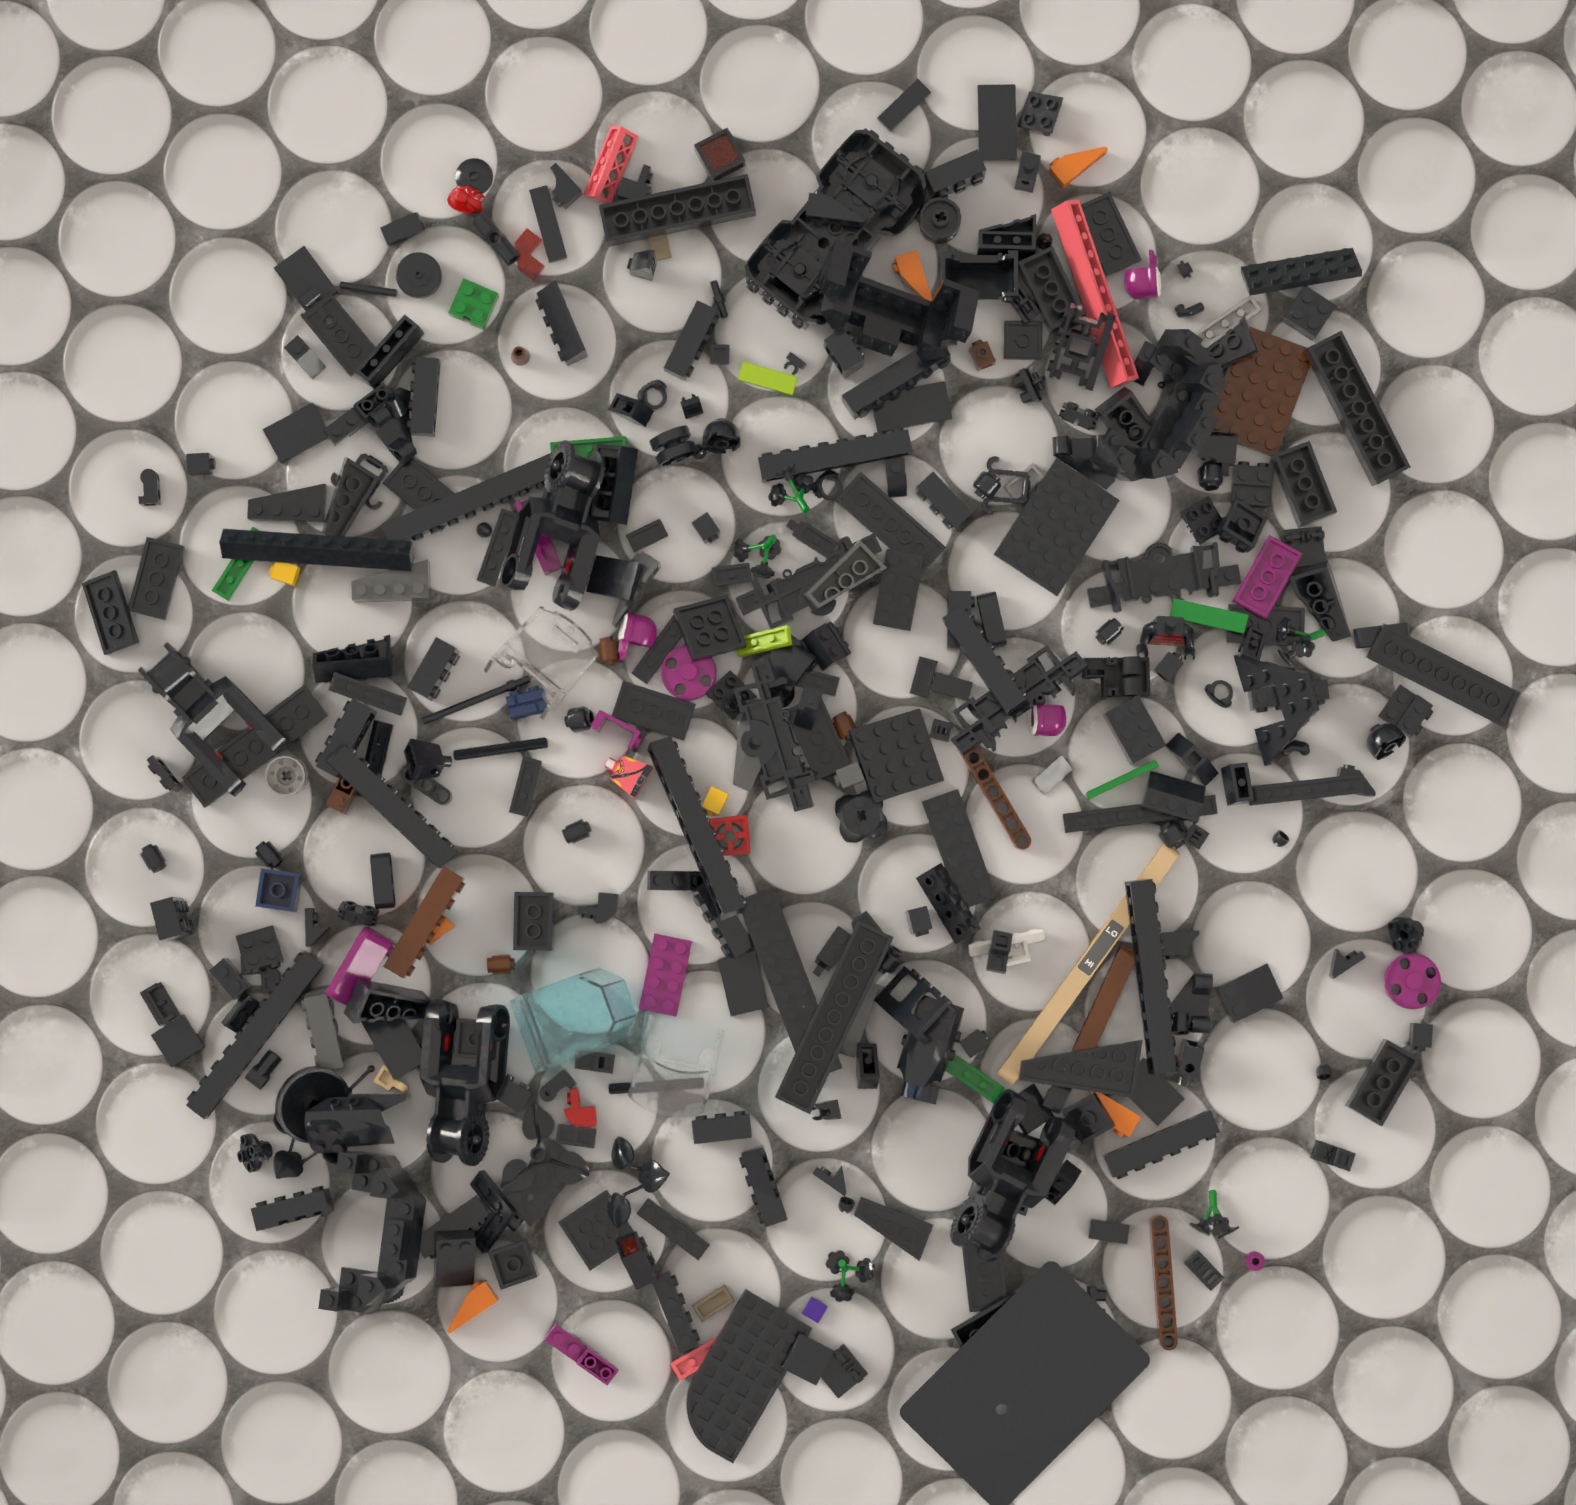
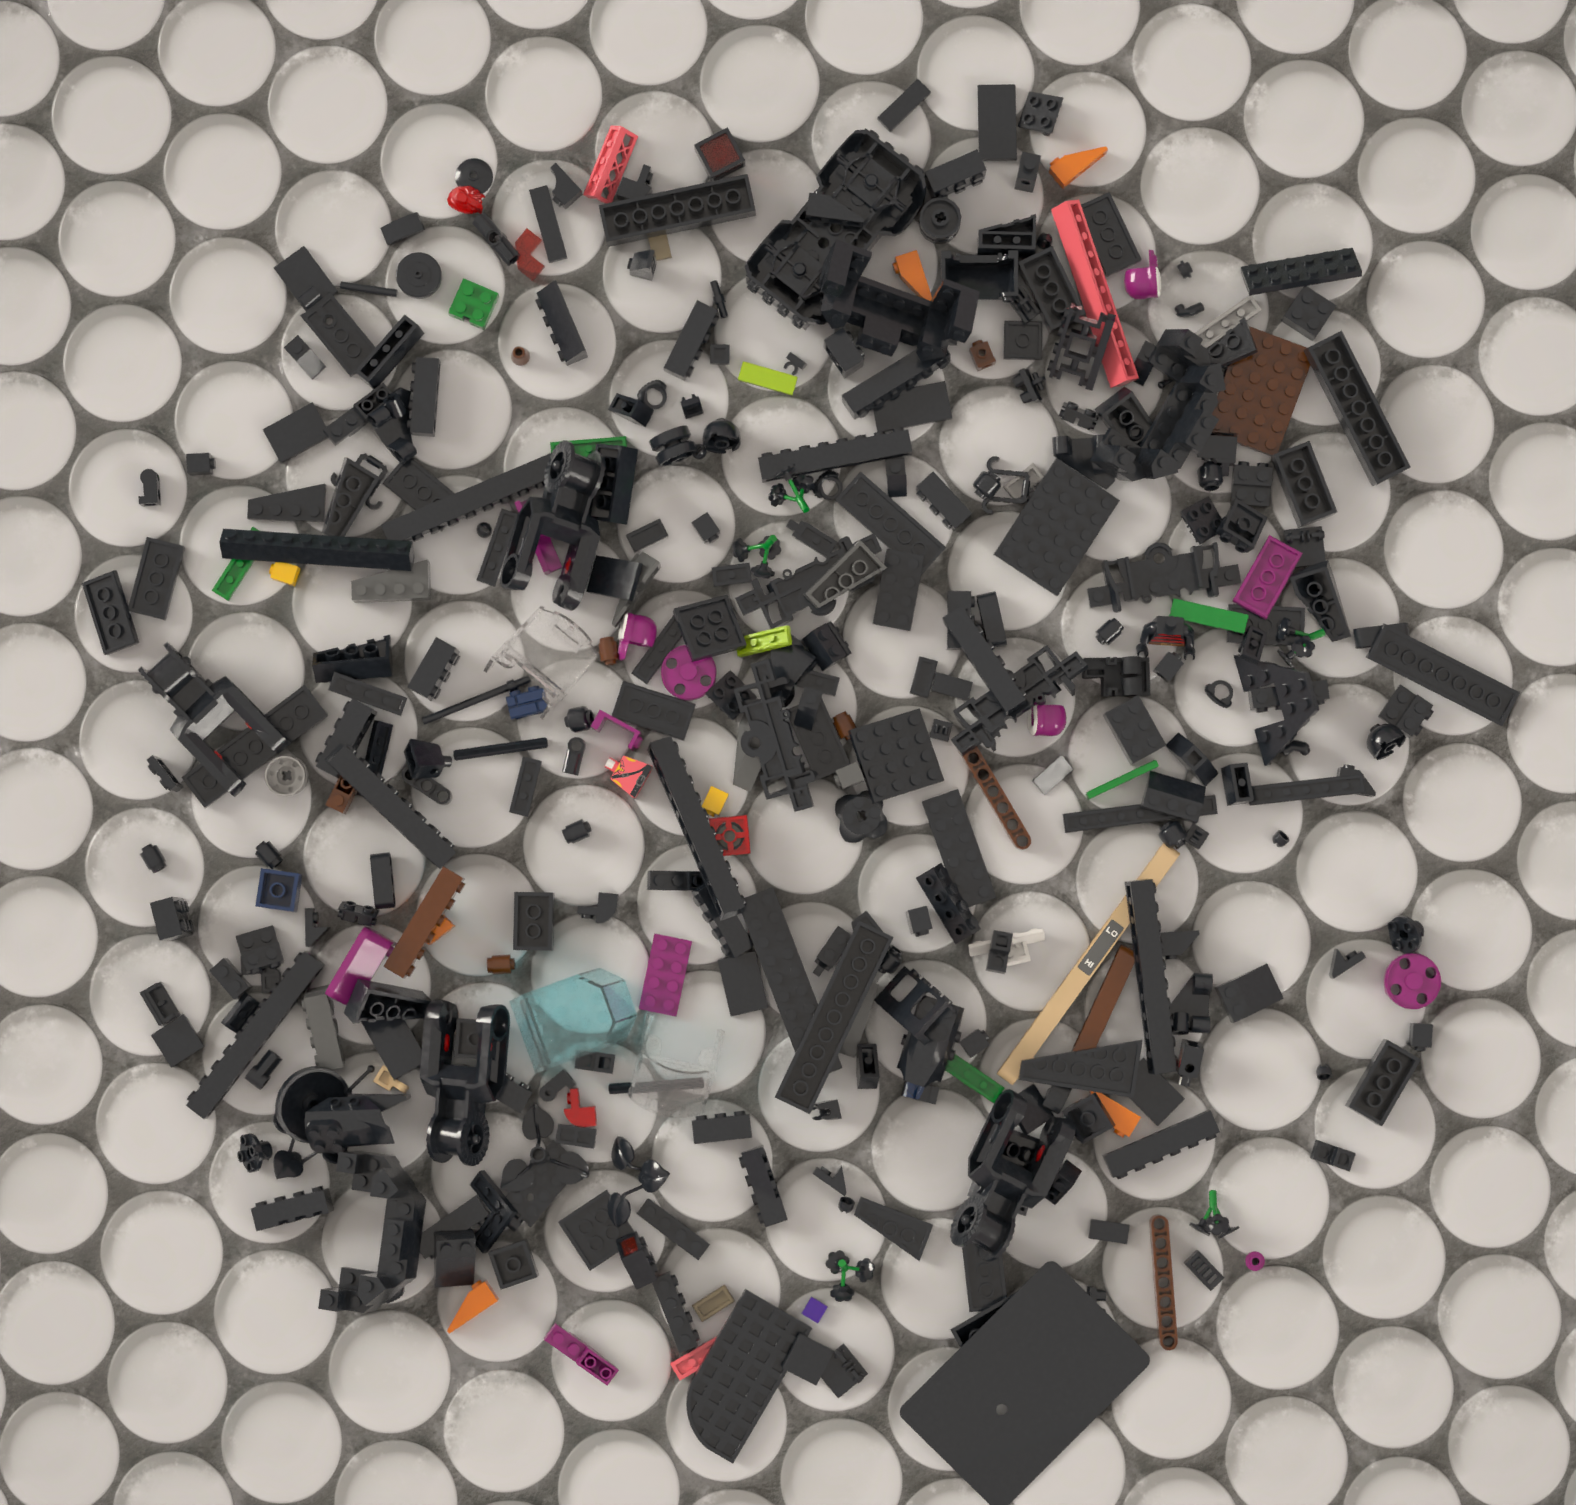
none -> black piece [562,737,586,776]

